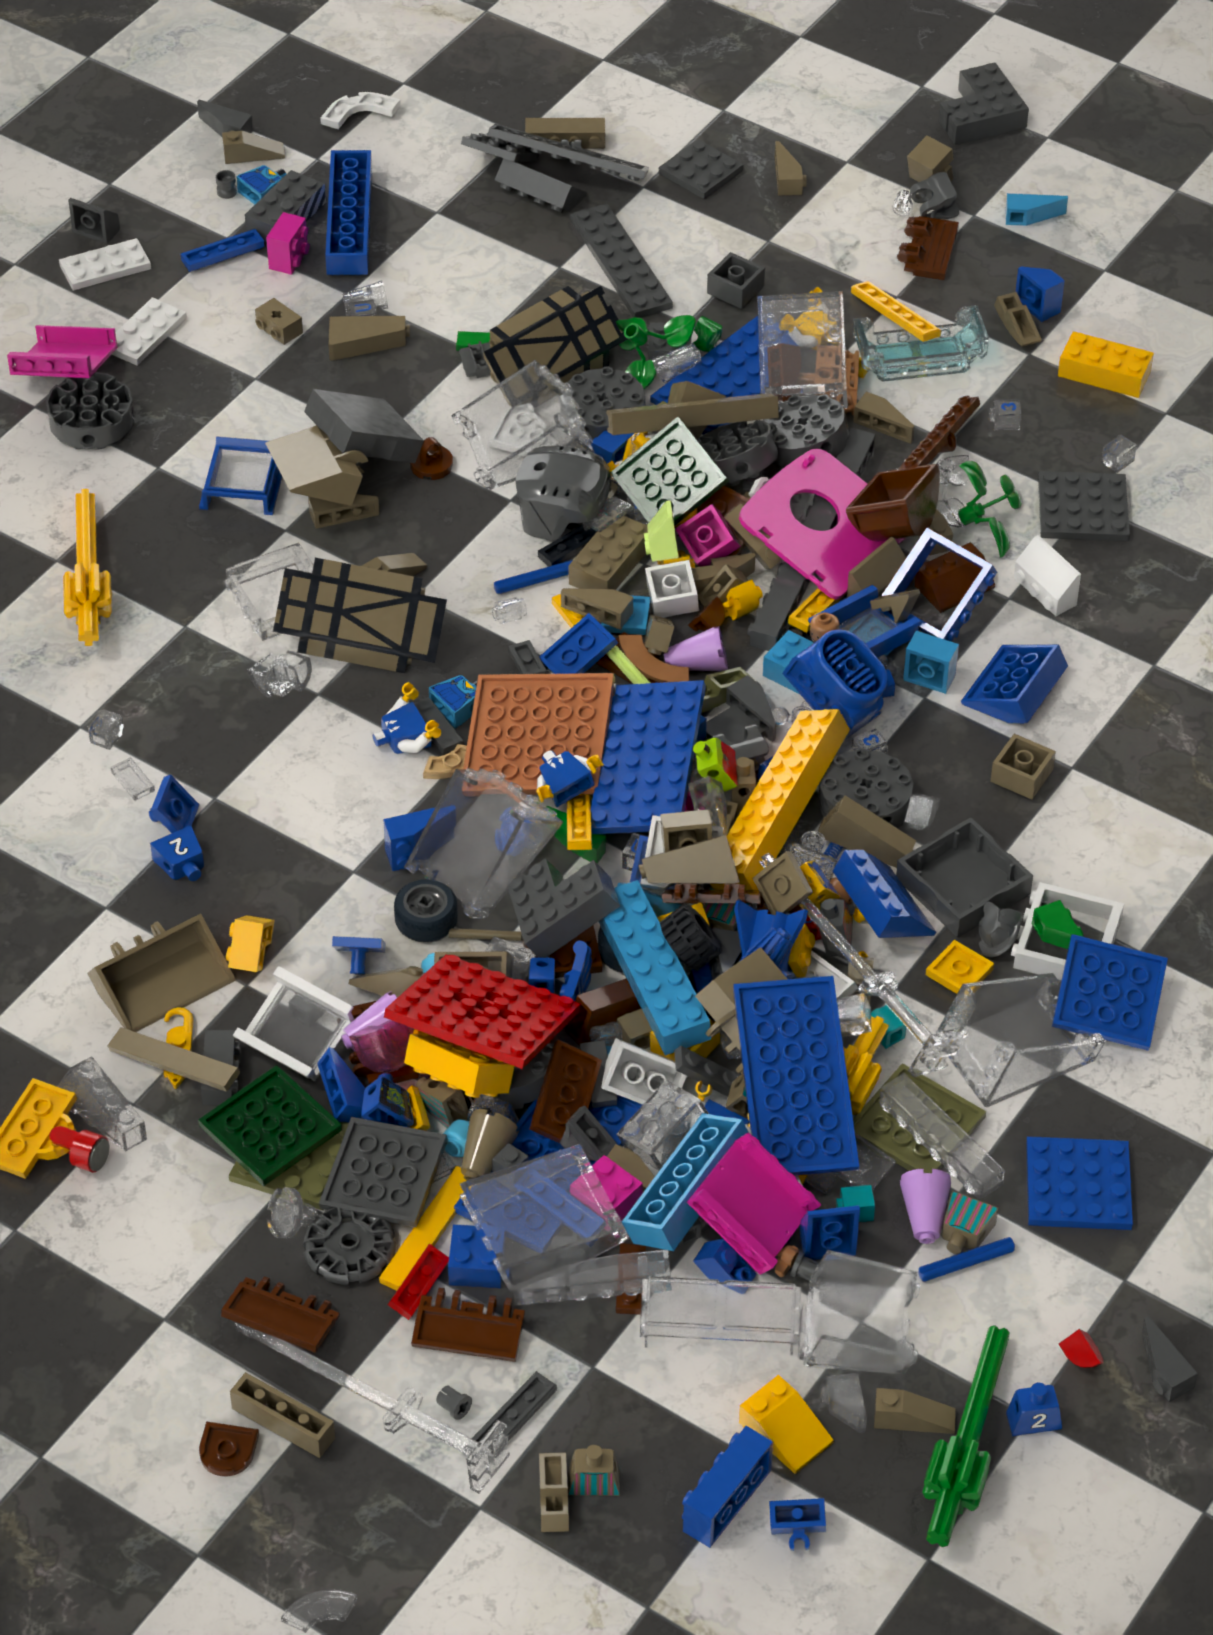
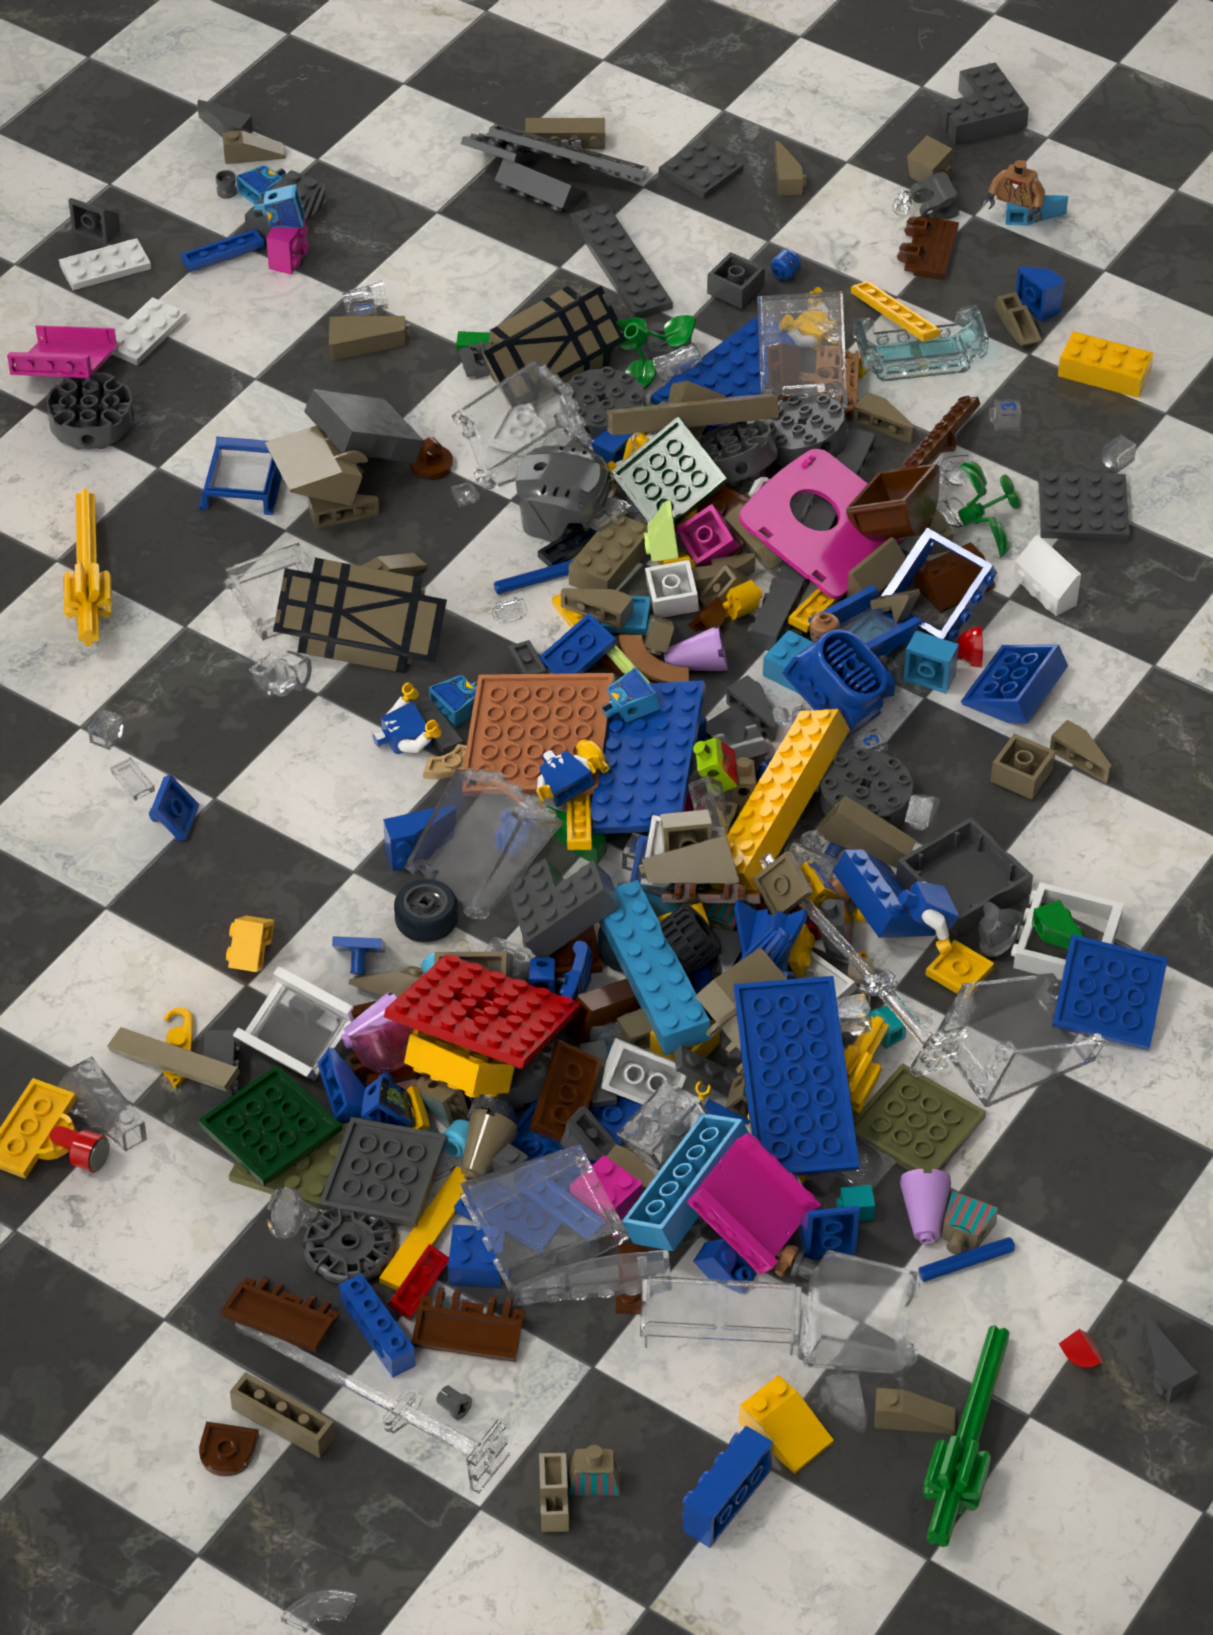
dark tan piece [87,914,236,1032] -> none
blue torso [150,825,204,881] -> none
dark tan brick [255,298,303,345] -> none
white plate [321,92,401,129] -> none
blue brick [325,150,372,275] -> none
dark tan bar [449,928,522,941] -> none
dark grey tile [468,1371,557,1462] -> none
green hair [692,316,723,352] -> none
olive slope [701,667,754,713] -> none
blue brick [769,1498,826,1551] -> none
clear brick [879,1073,1005,1201] -> none
blue torso [1006,1382,1062,1436] -> none
blue plate [1026,1137,1133,1230] -> none
none -> torso [254,184,305,228]
none -> blue brick [339,1273,416,1378]
none -> clear plate [451,481,480,507]
none -> yellow plant [576,739,610,773]
none -> torso [600,667,661,722]
none -> blue head [770,250,801,281]
none -> blue torso [899,881,959,955]
none -> red brick [957,626,983,668]
none -> medium nougat torso [981,160,1045,223]
none -> dark tan slope [1050,720,1112,784]

